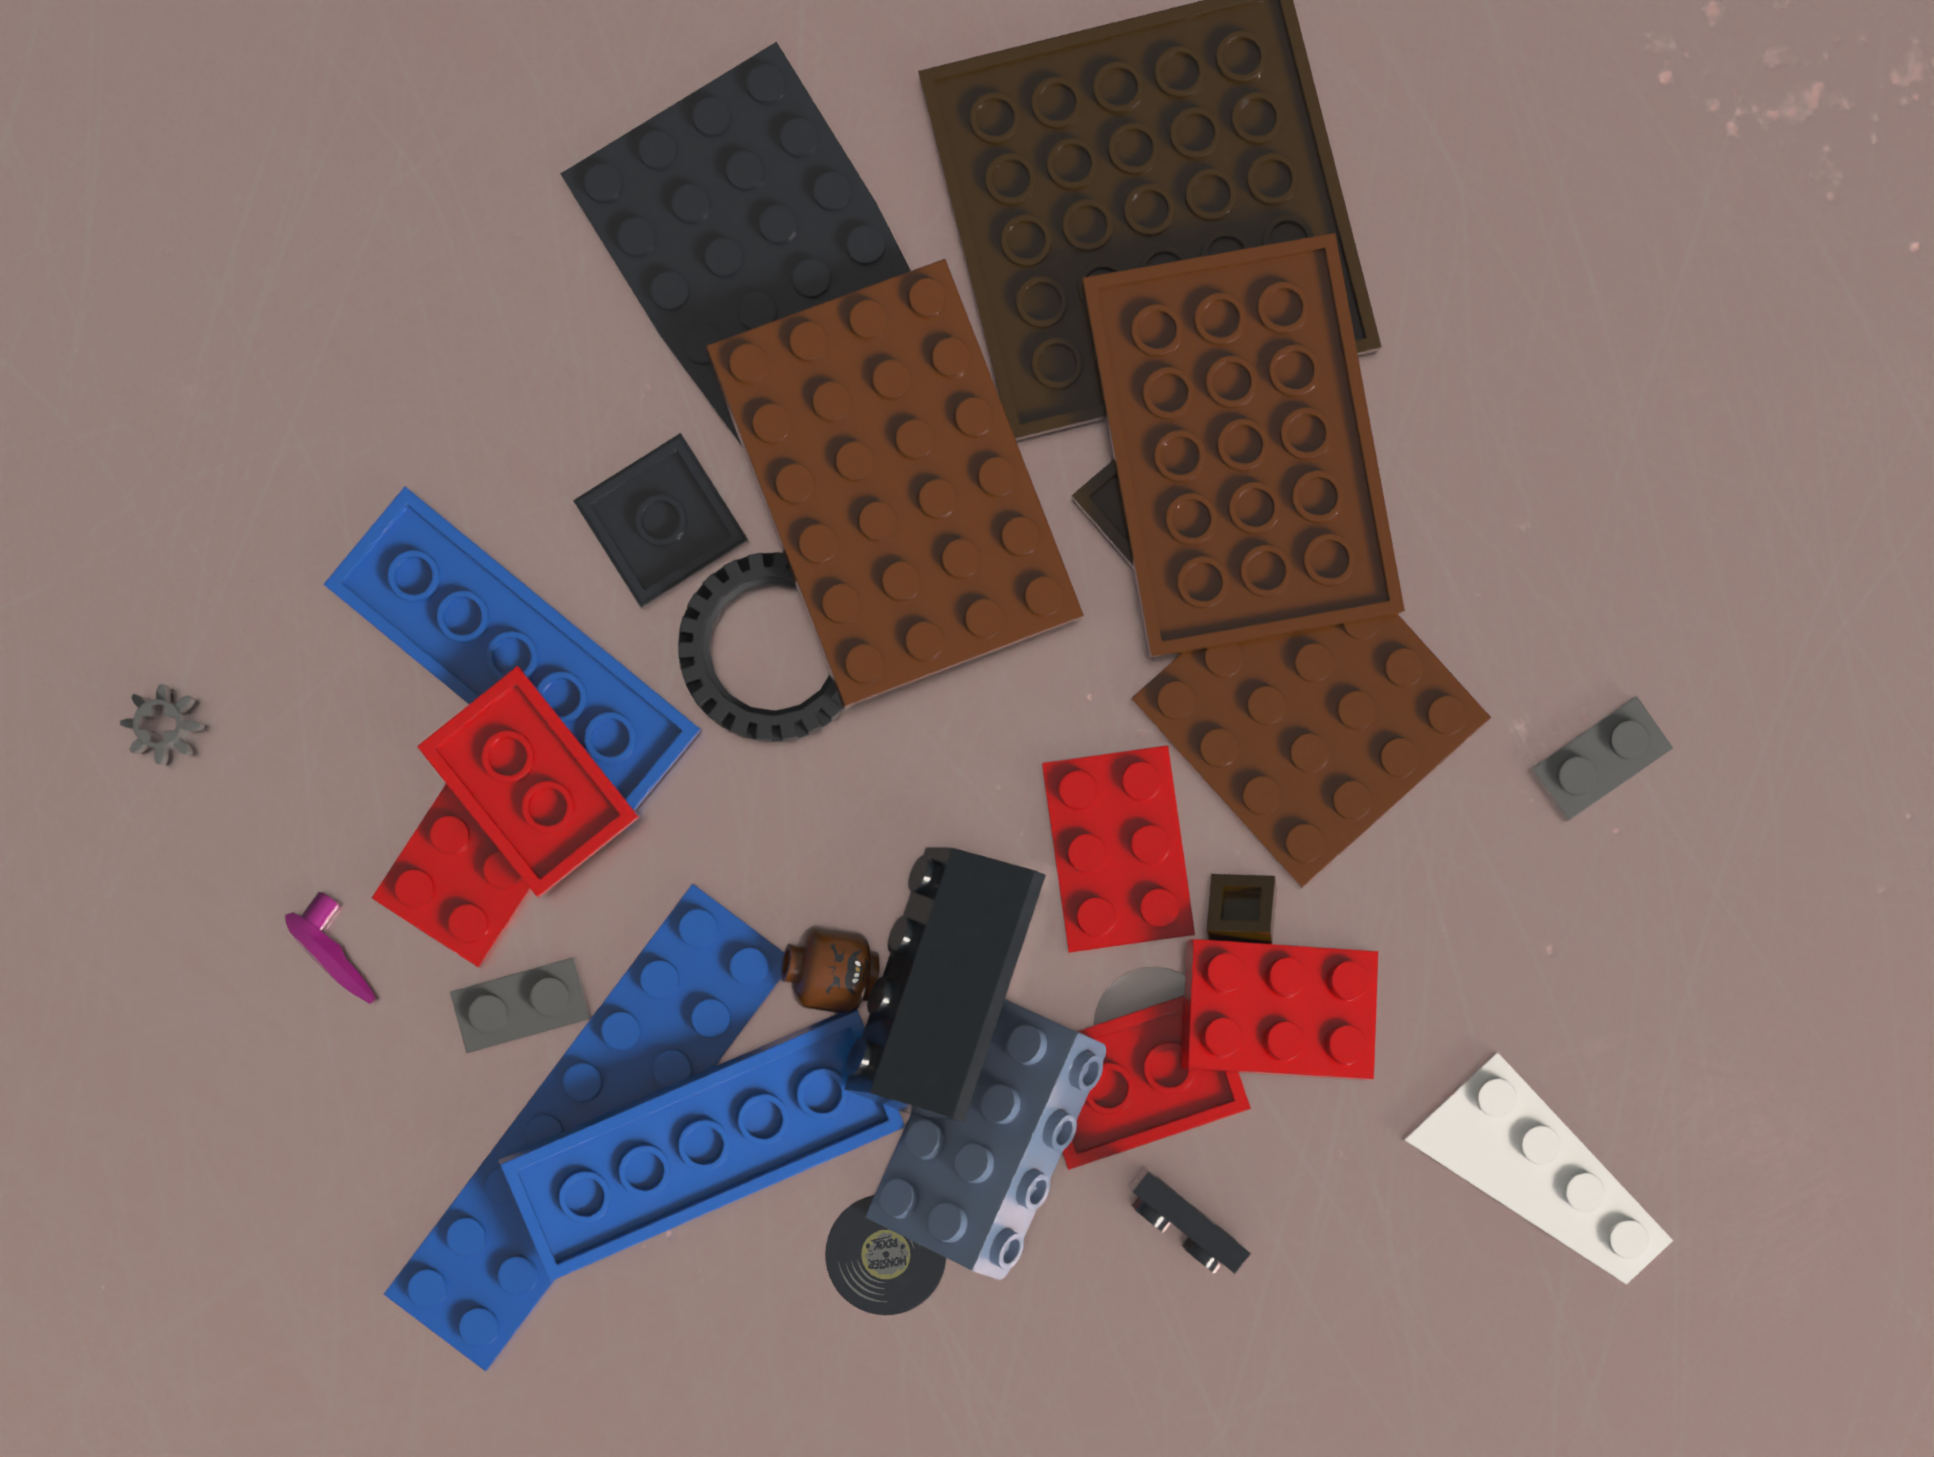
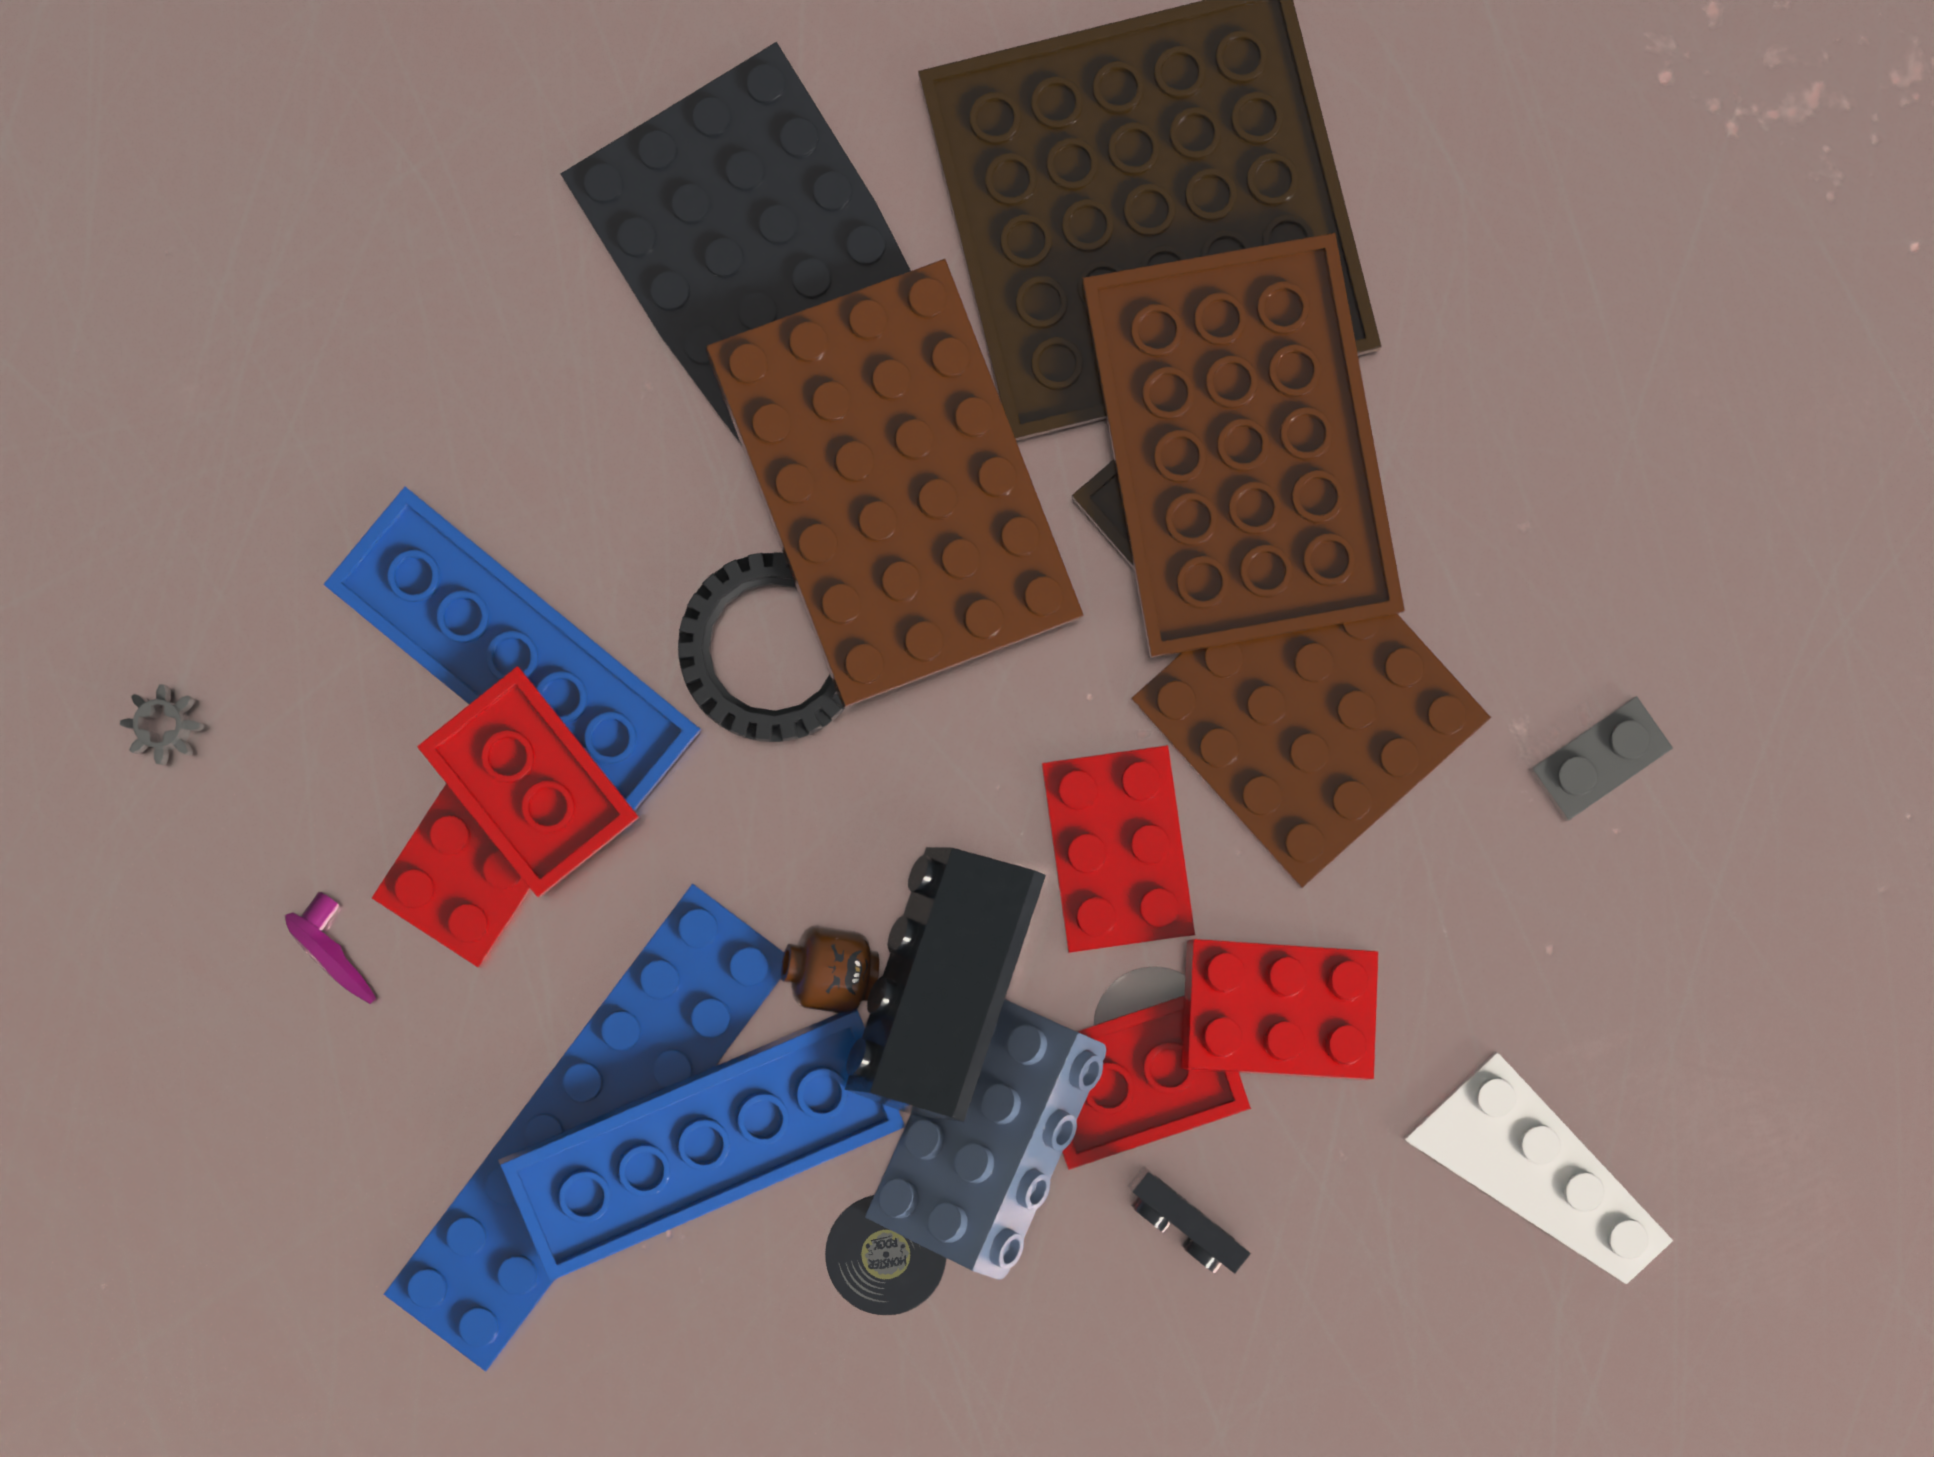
dark grey plate [450,957,592,1053] -> none
black tile [573,433,749,609] -> none
dark brown plate [1206,874,1277,944] -> none

